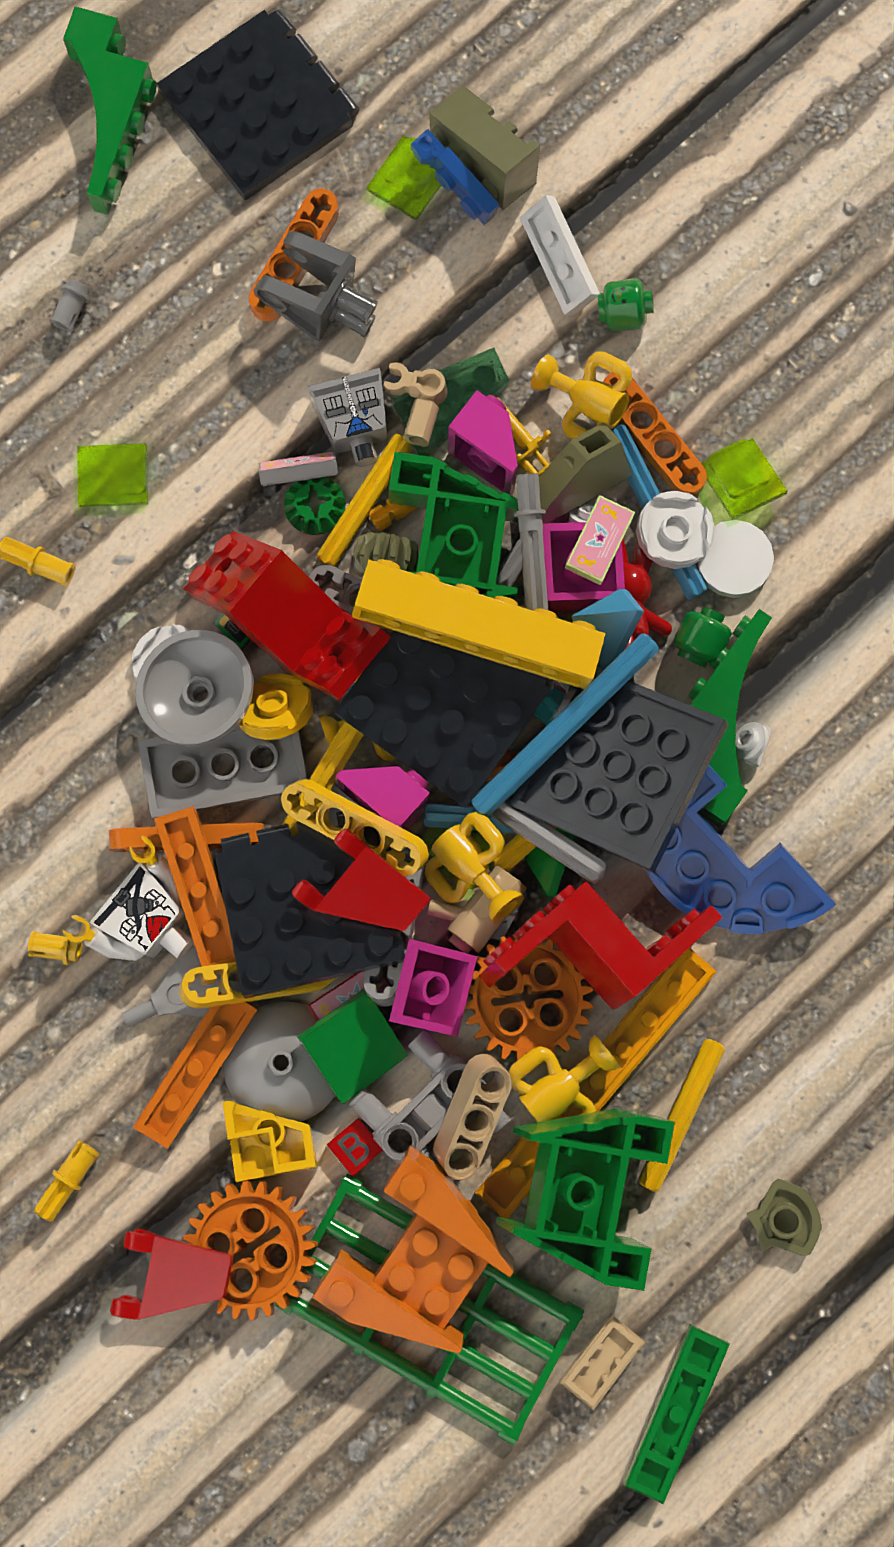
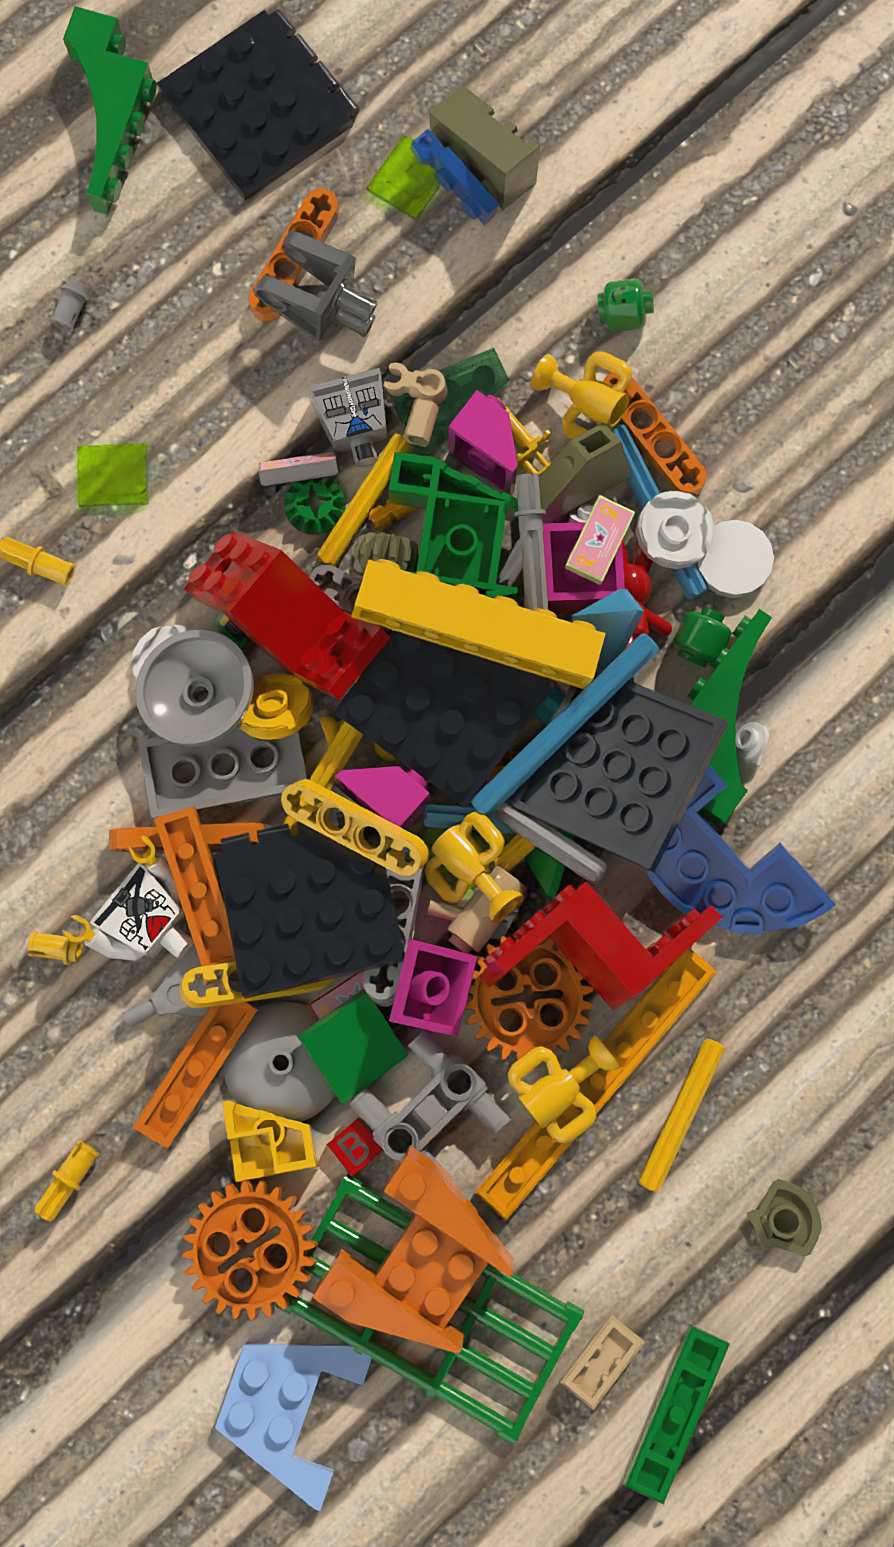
red flag [110,1229,234,1320] -> none
red flag [292,828,431,931] -> none
tan beam [433,1054,512,1181] -> none
green wedge [495,1108,675,1291] -> none
white plate [519,195,600,316] -> none
clear neon green piece [701,438,788,521] -> none
none -> light blue wing [215,1343,372,1511]

